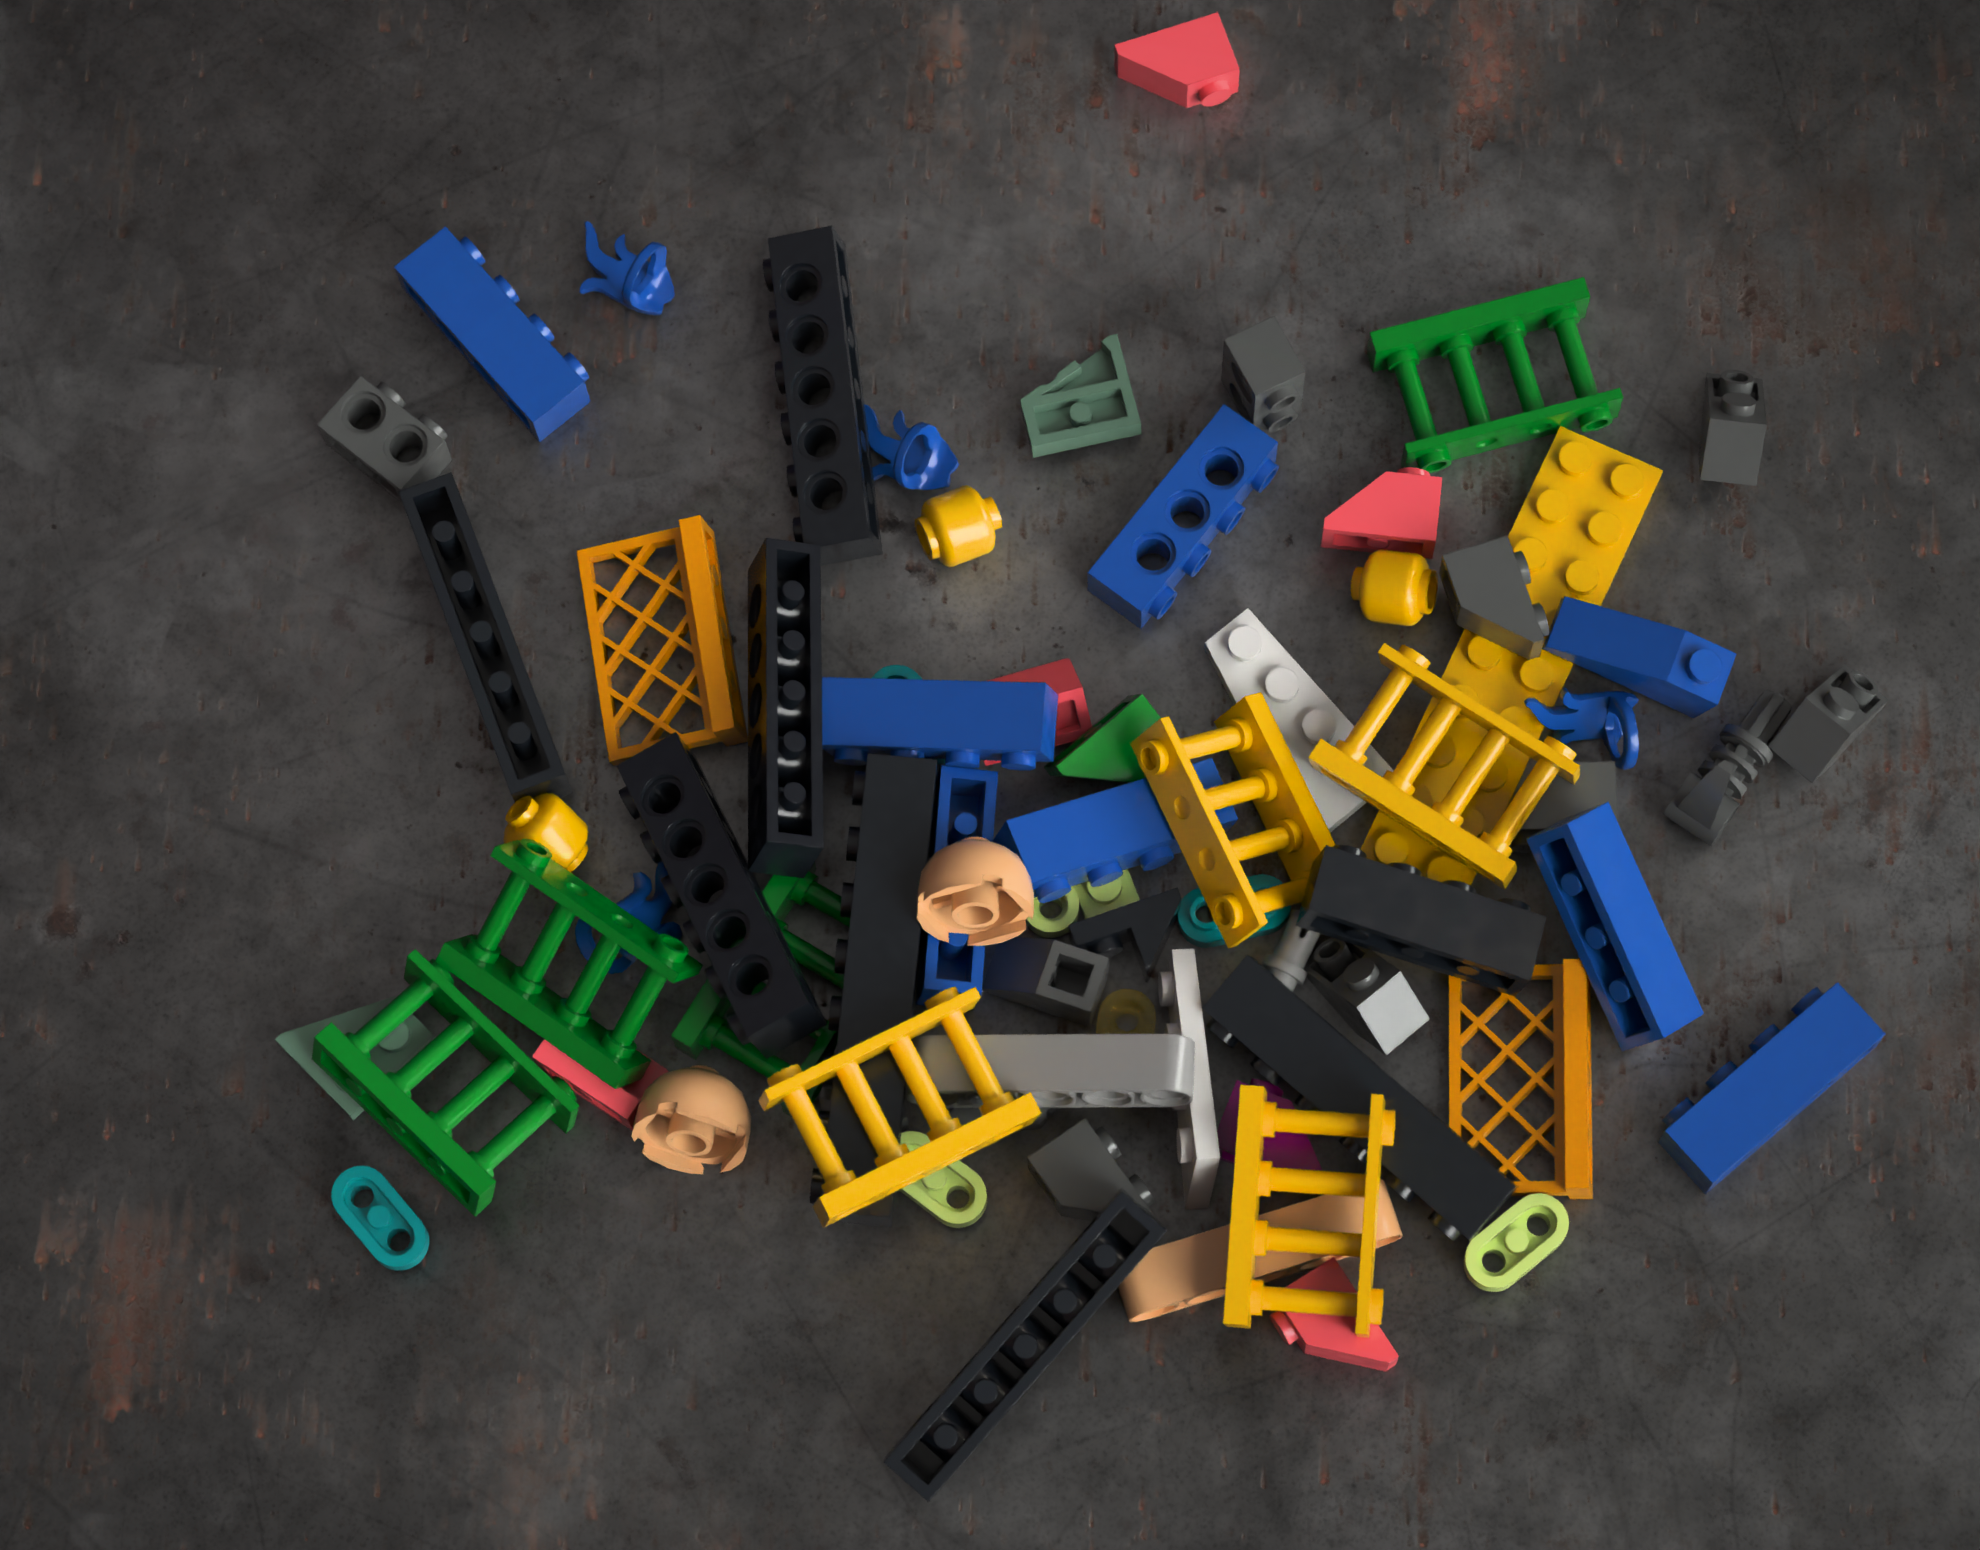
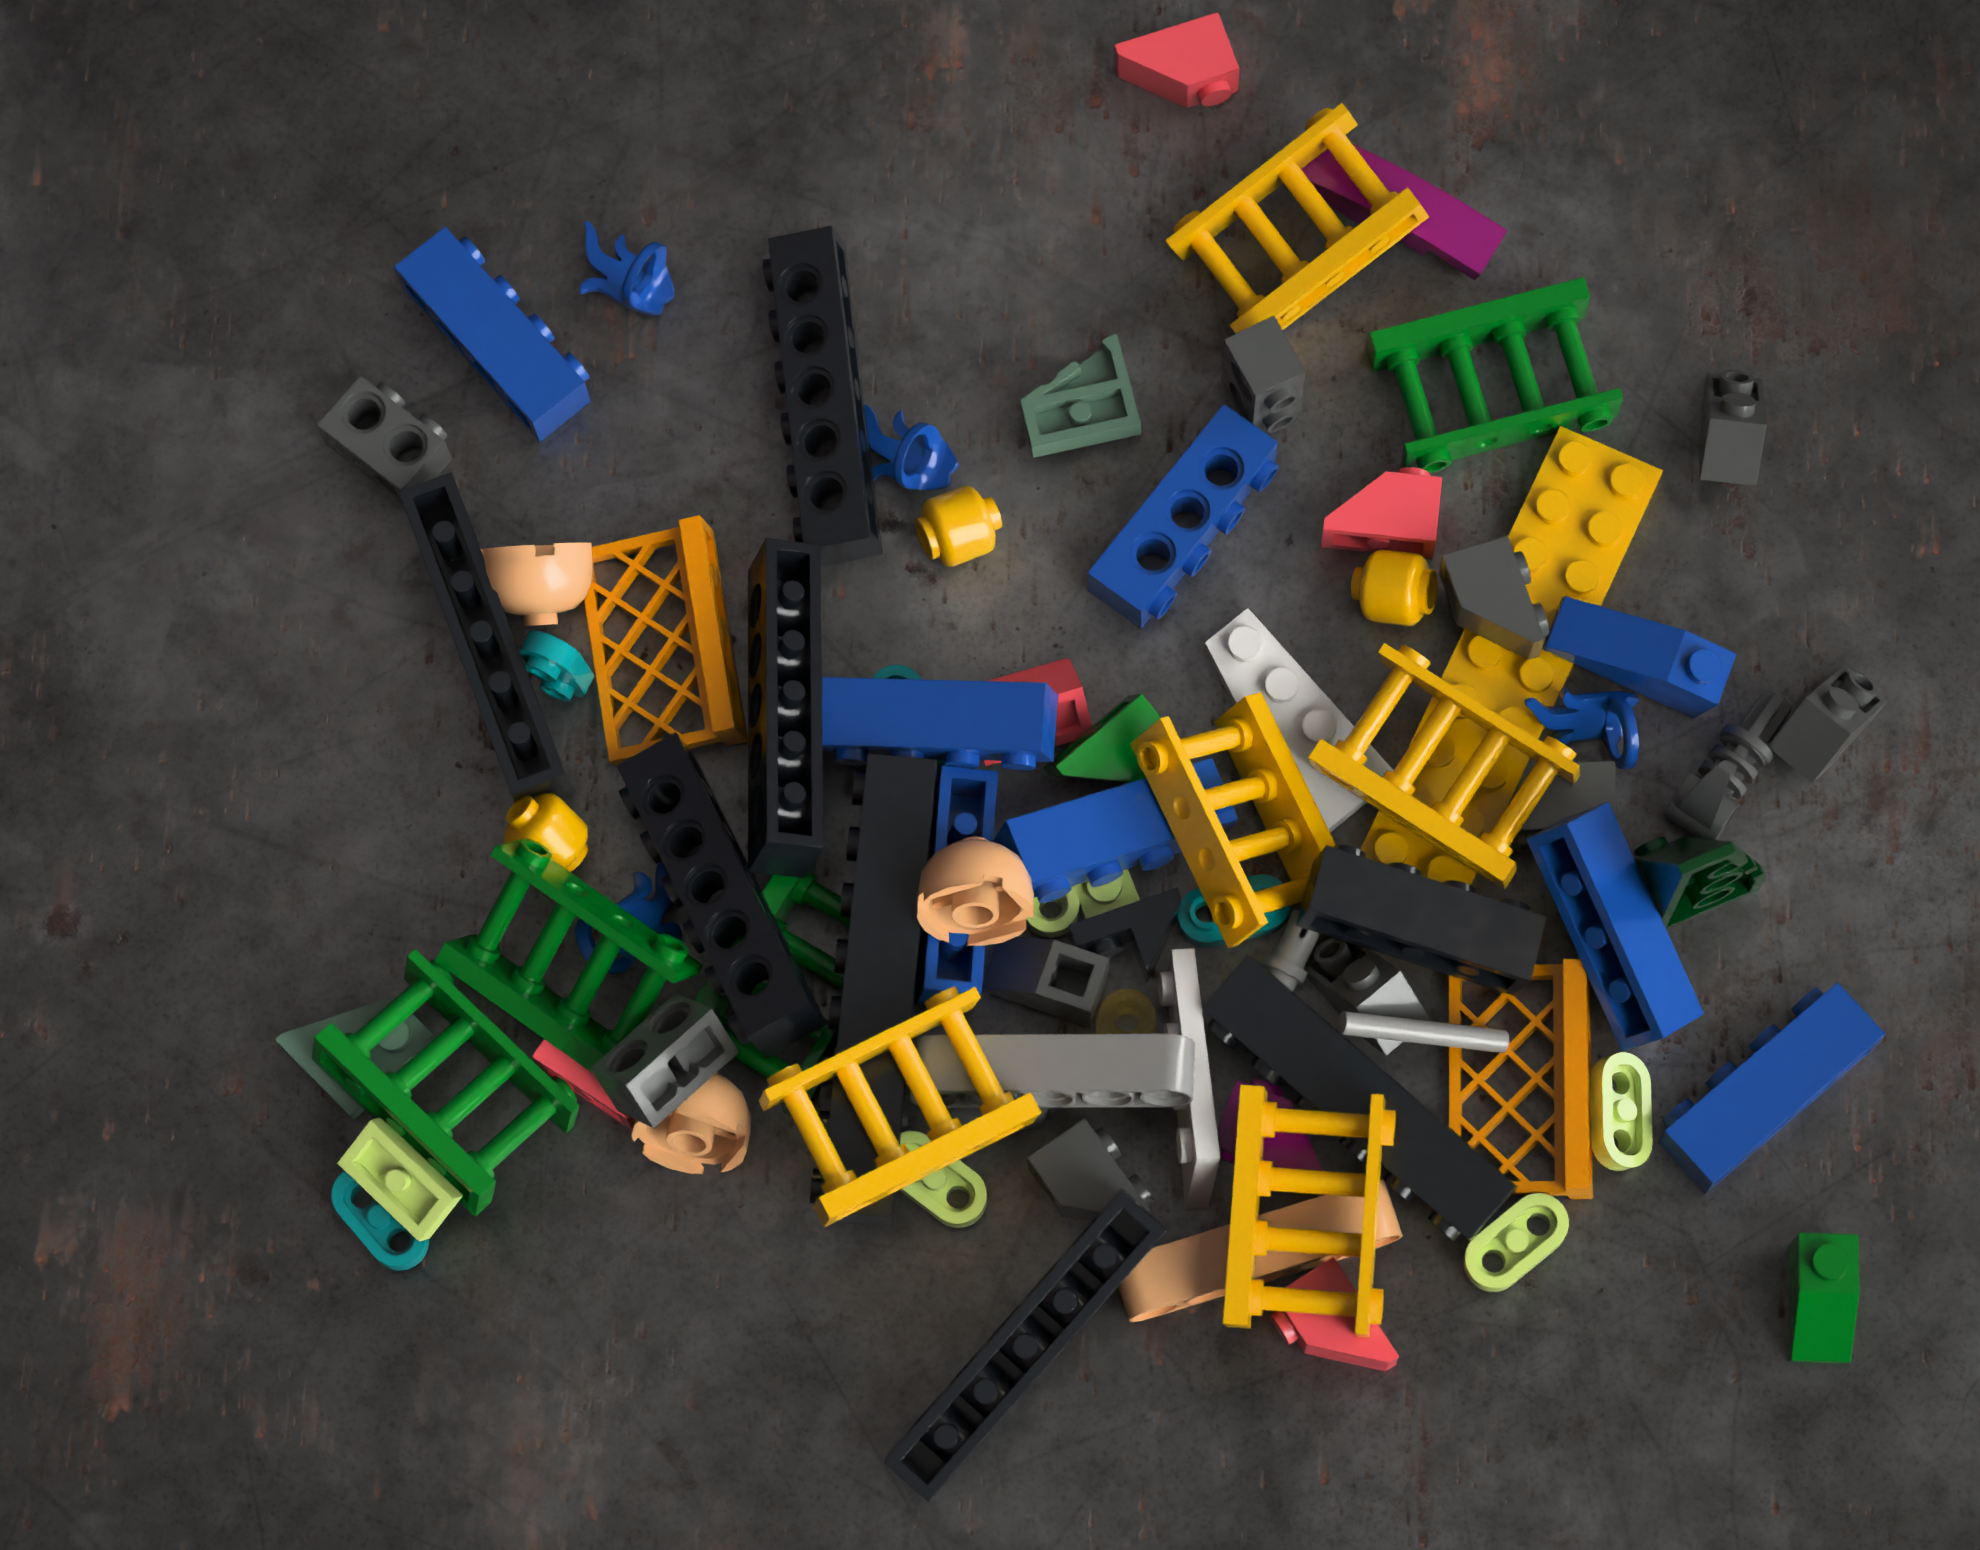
none -> yellowish green plate [337,1117,463,1242]
none -> light nougat cylinder [481,543,593,626]
none -> teal plate [519,630,594,702]
none -> dark grey brick [590,993,739,1128]
none -> yellow fence [1165,103,1429,333]
none -> magenta slope [1301,144,1508,280]
none -> light grey bar [1338,1011,1509,1053]
none -> yellowish green plate [1589,1052,1653,1171]
none -> dark green wedge [1634,836,1766,929]
none -> green slope [1789,1233,1859,1364]

